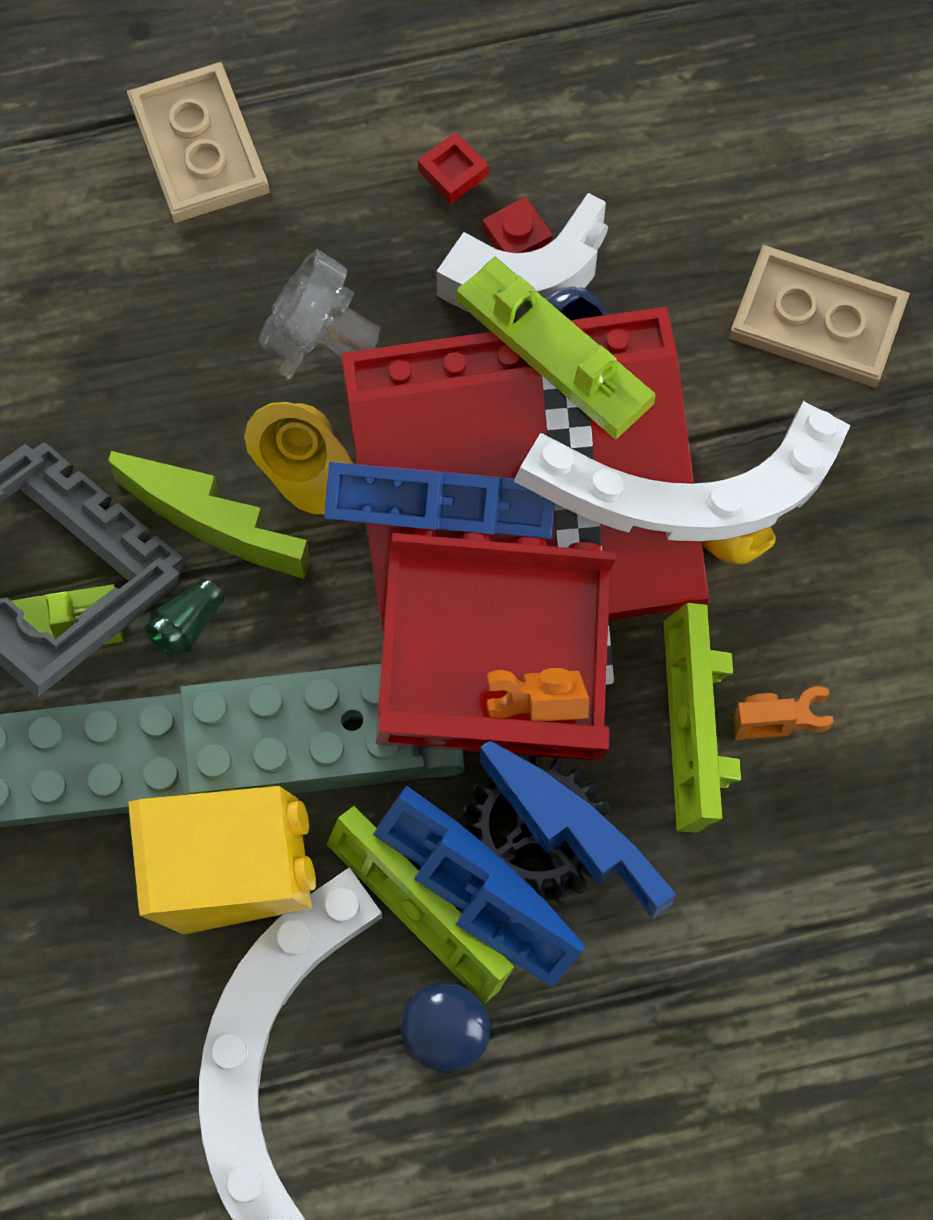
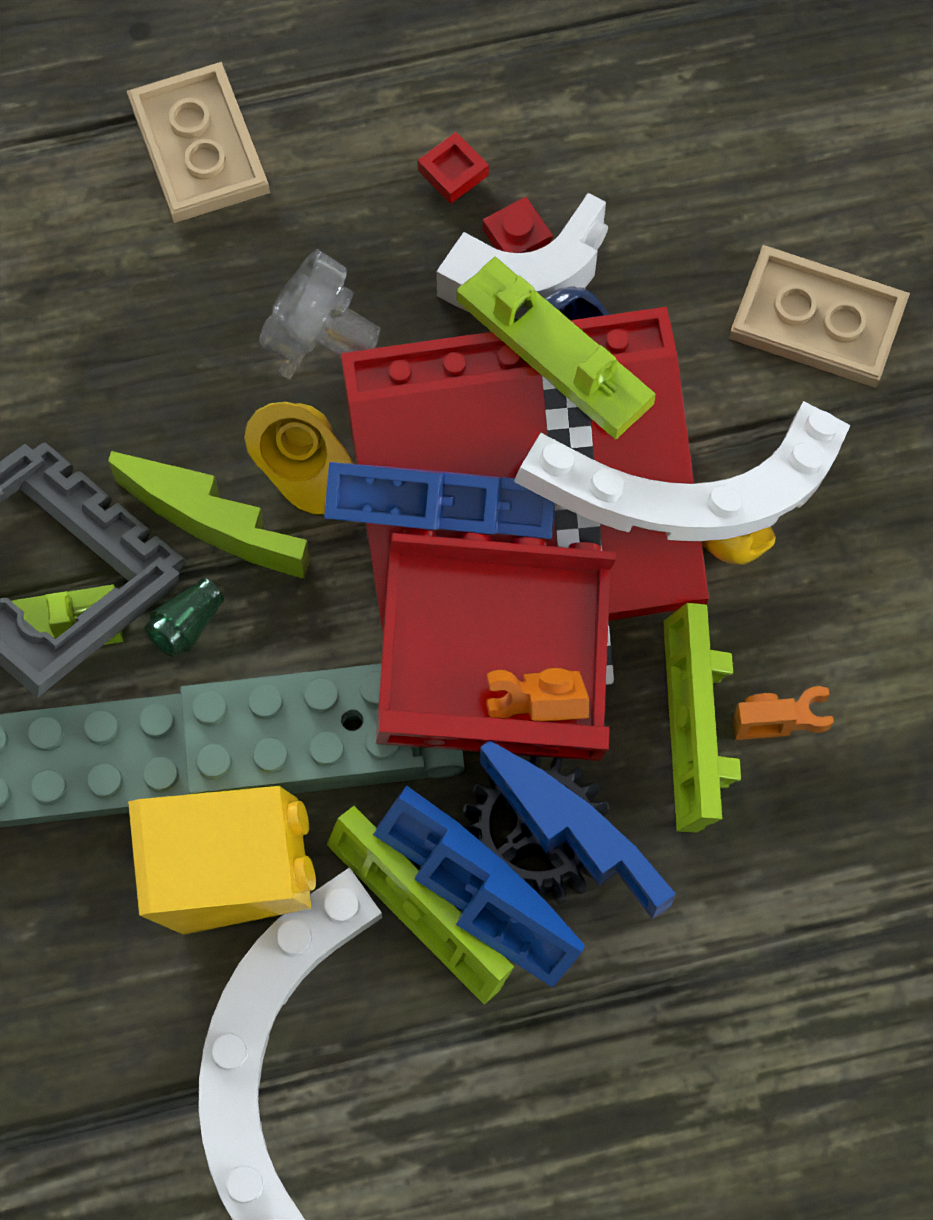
dark blue hair [400,982,491,1074] -> none

